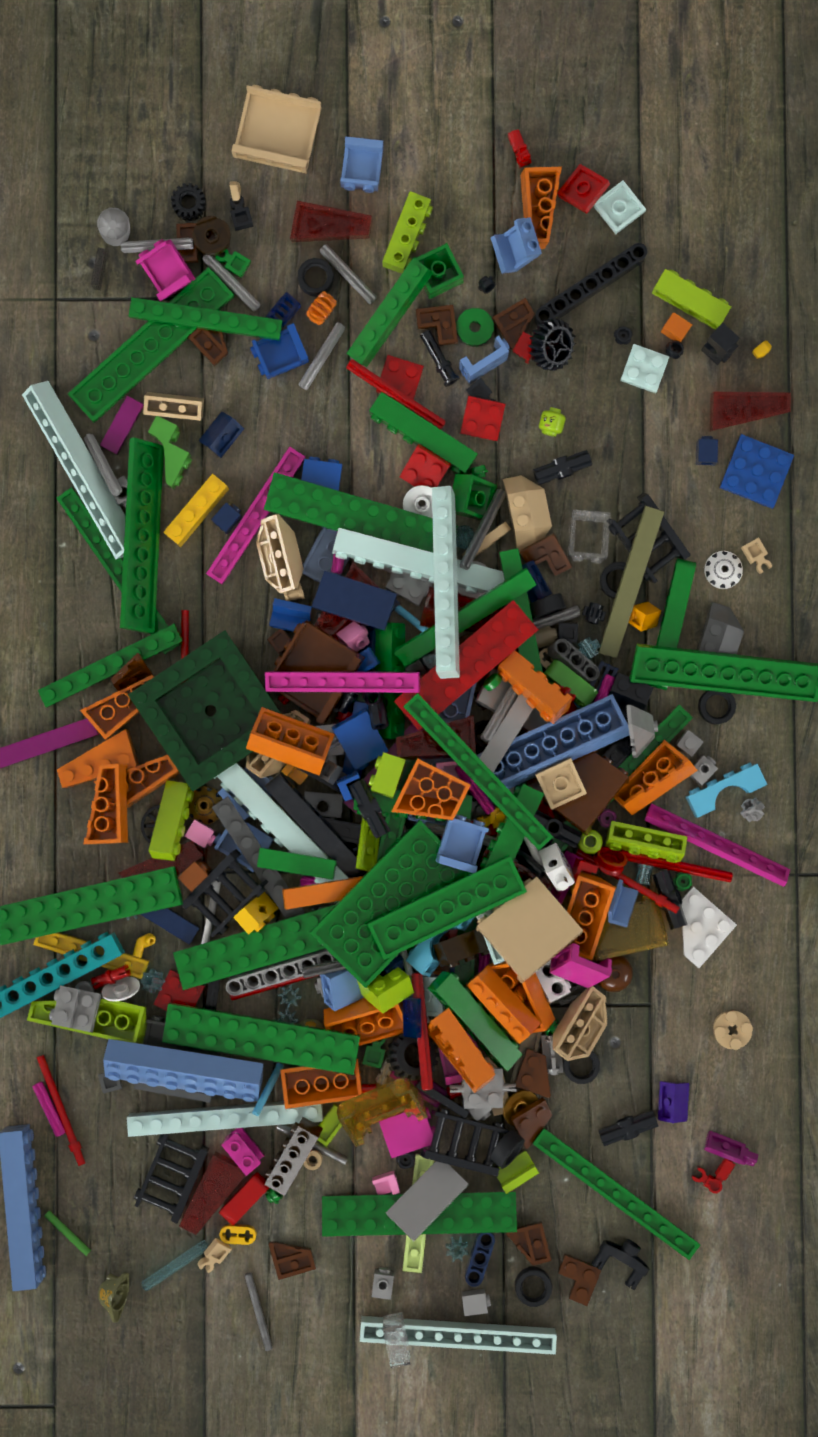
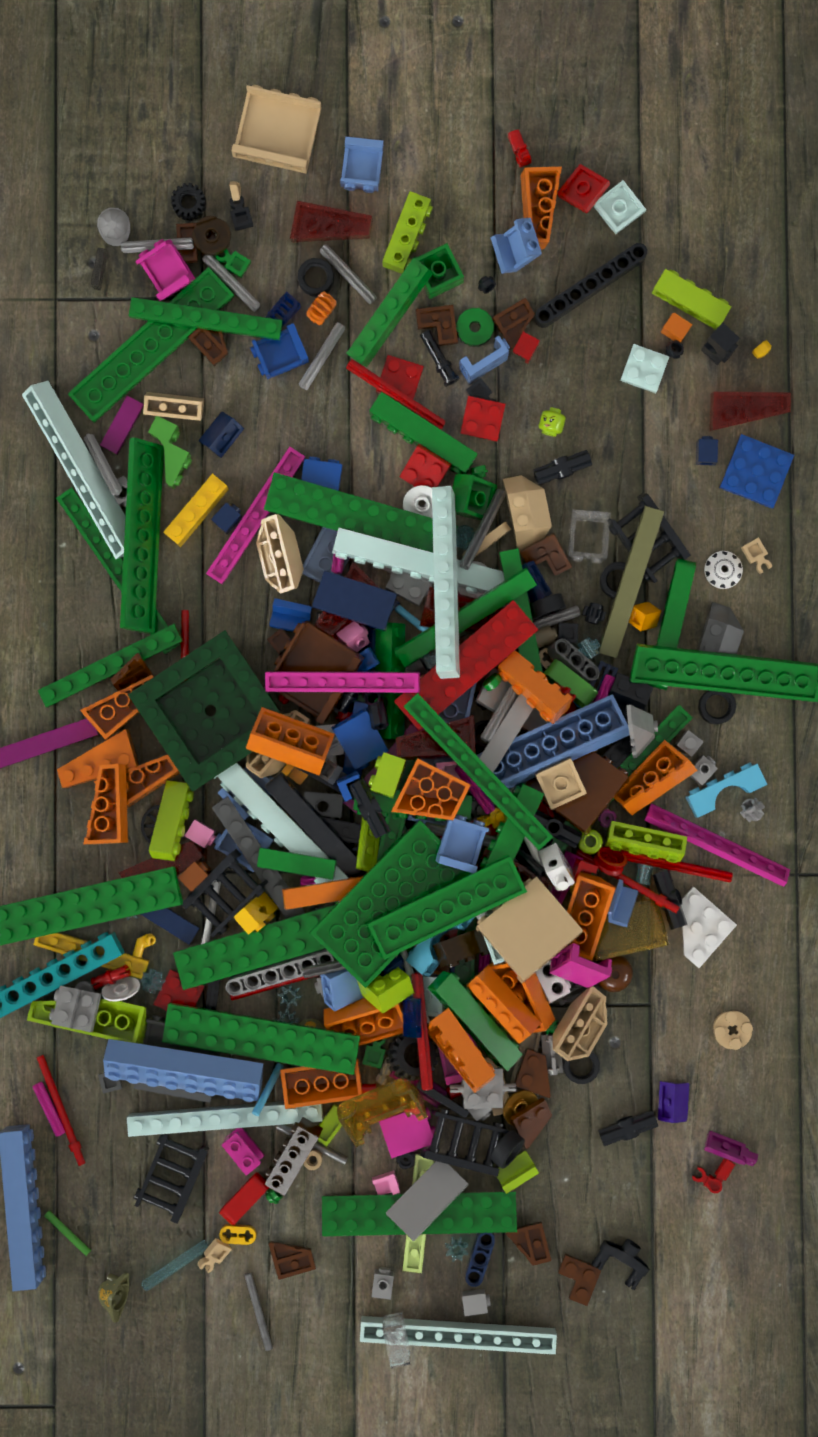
clear red wedge [179,1151,246,1235] -> none
pearl gold dish [188,786,223,825] -> none
tan bush [284,583,305,602] -> none
black tyre [515,1267,552,1307] -> none
black gear [528,318,577,371] -> none
green plate [532,1128,700,1260] -> none
black plate [614,326,633,345] -> none
green plate [673,872,692,891] -> none

